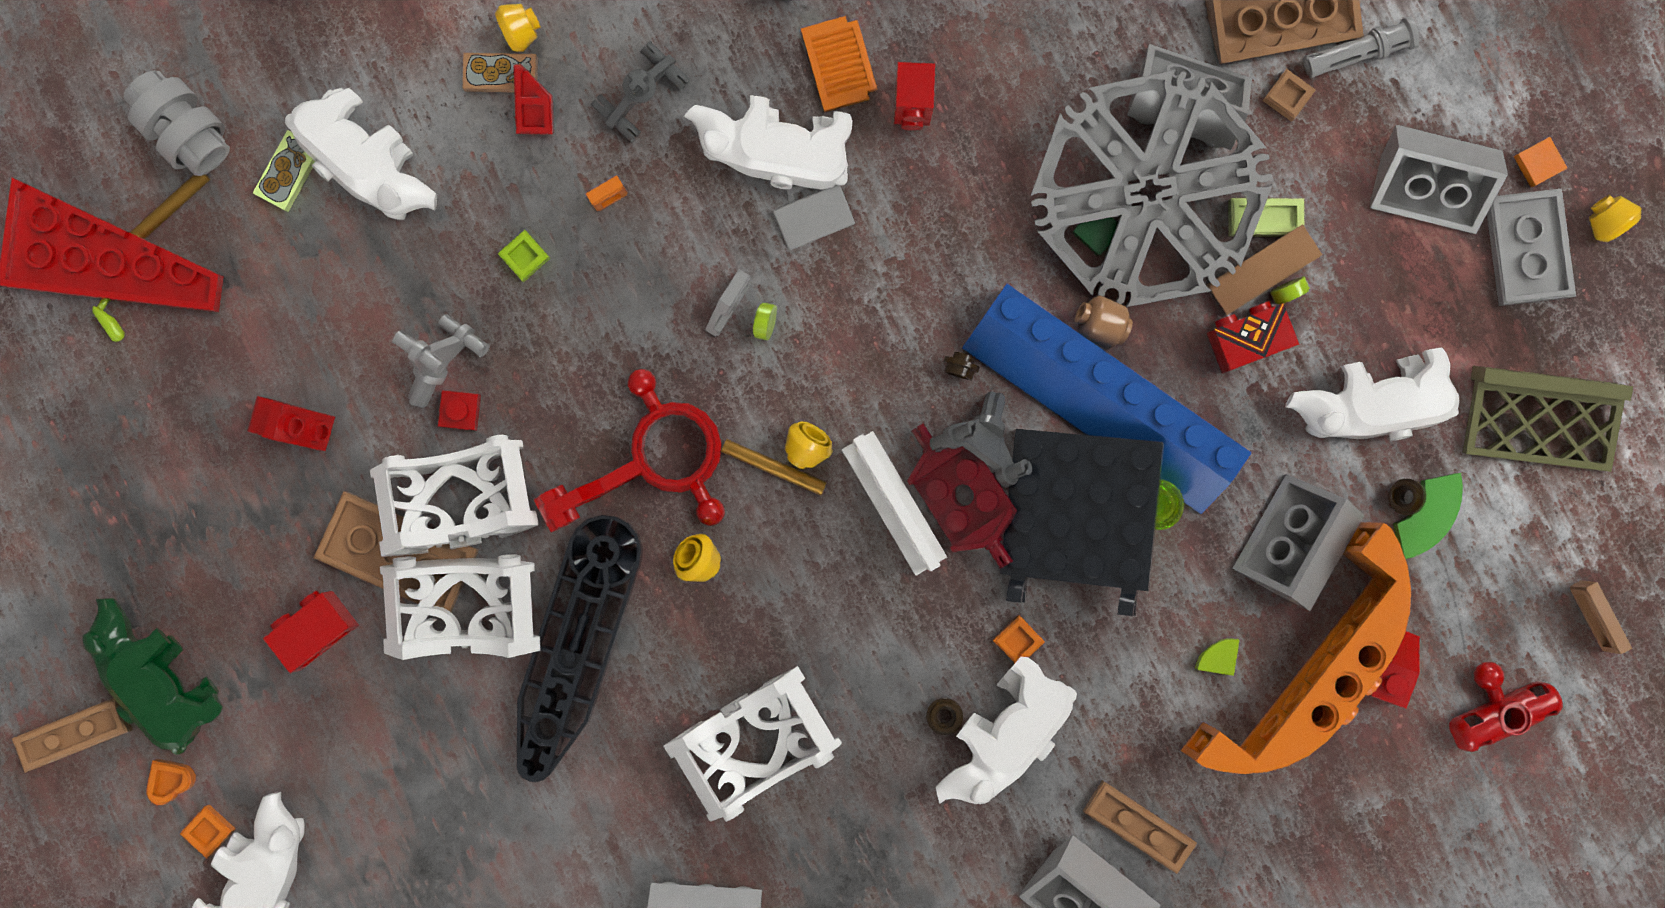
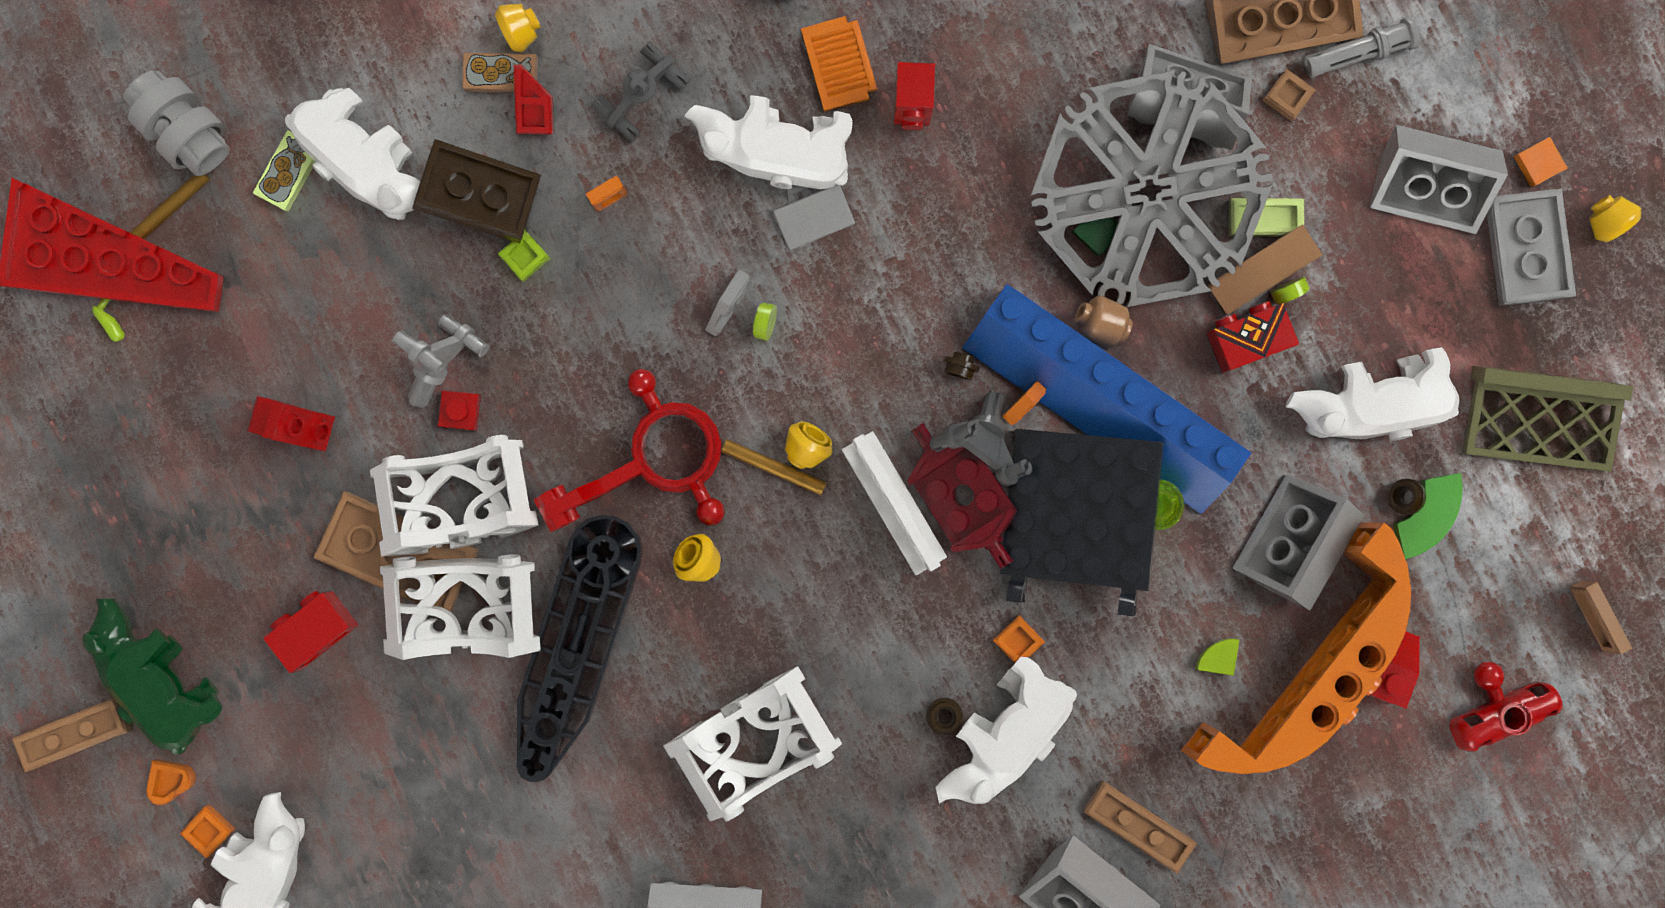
none -> dark brown tile [412,139,541,244]
none -> orange tile [1002,381,1047,426]

